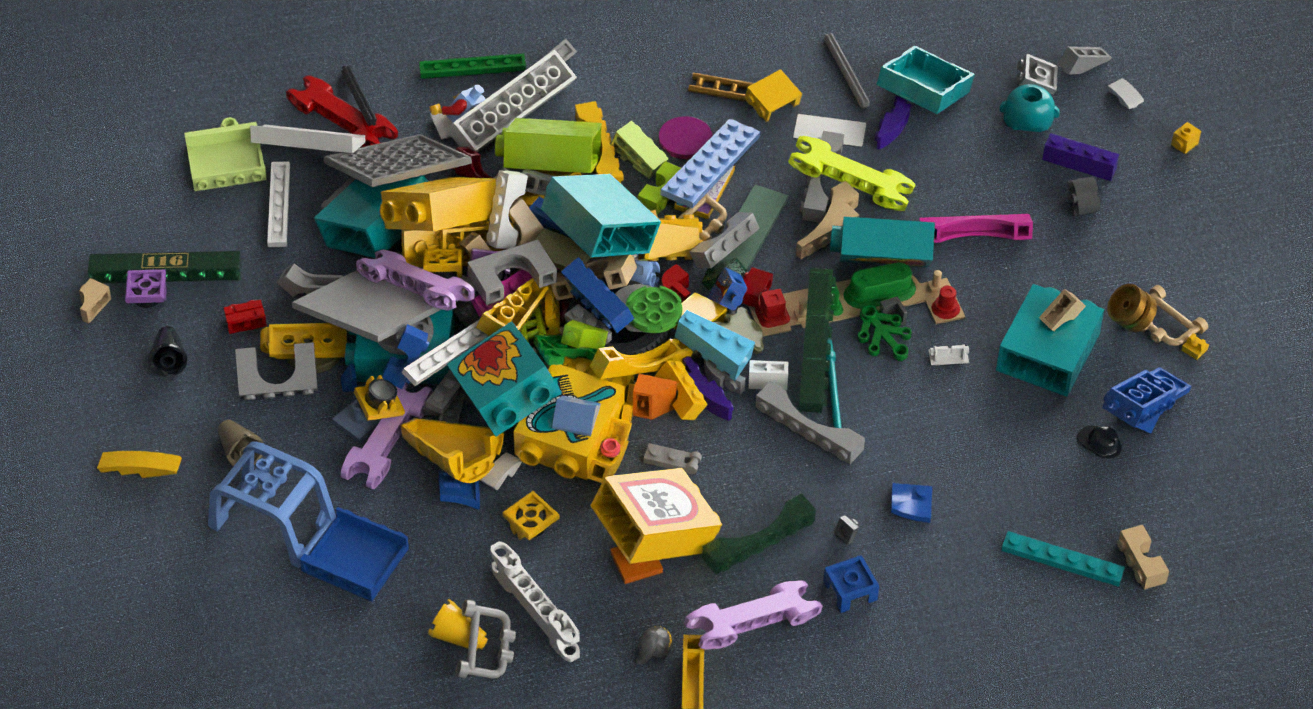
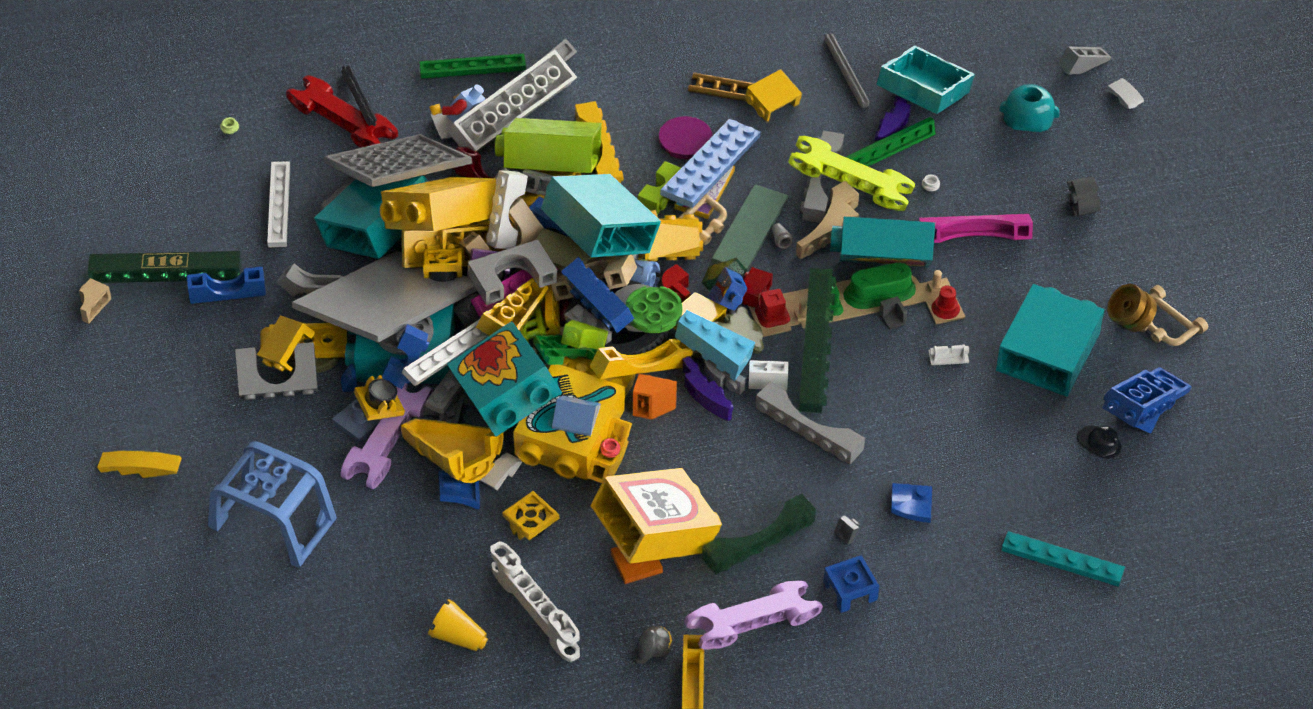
medium lavender piece [125,270,167,308] -> none
black cone [148,326,187,376] -> none
yellowish green panel [184,122,267,191] -> none
dark tan cone [217,420,263,469] -> none
red brick [223,300,267,334] -> none
white arch [250,125,366,153] -> none
blue panel [300,507,409,601] -> none
lavender piece [356,250,475,310] -> none
light grey bar [456,599,516,678] -> none
yellowish green wedge [611,121,668,178] -> none
yellow tile [621,382,636,422] -> none
light grey plate [644,443,702,474] -> none
yellow arch [655,360,708,420] -> none
light grey arch [690,212,760,268] -> none
white sticker [793,114,866,147] -> none
teal bar [824,340,842,428] -> none
green plant [858,305,912,361] -> none
light grey plate [1016,54,1058,95] -> none
tan arch [1039,289,1086,331] -> none
dark purple brick [1042,133,1119,181] -> none
tan arch [1117,525,1169,589] -> none
yellow brick [1171,122,1201,154] -> none
yellow tile [1181,333,1209,360] -> none
none -> blue arch [187,267,266,304]
none -> yellow panel [257,315,315,372]
none -> light grey cone [772,223,792,249]
none -> green plate [846,117,936,167]
none -> white plate [922,174,940,191]

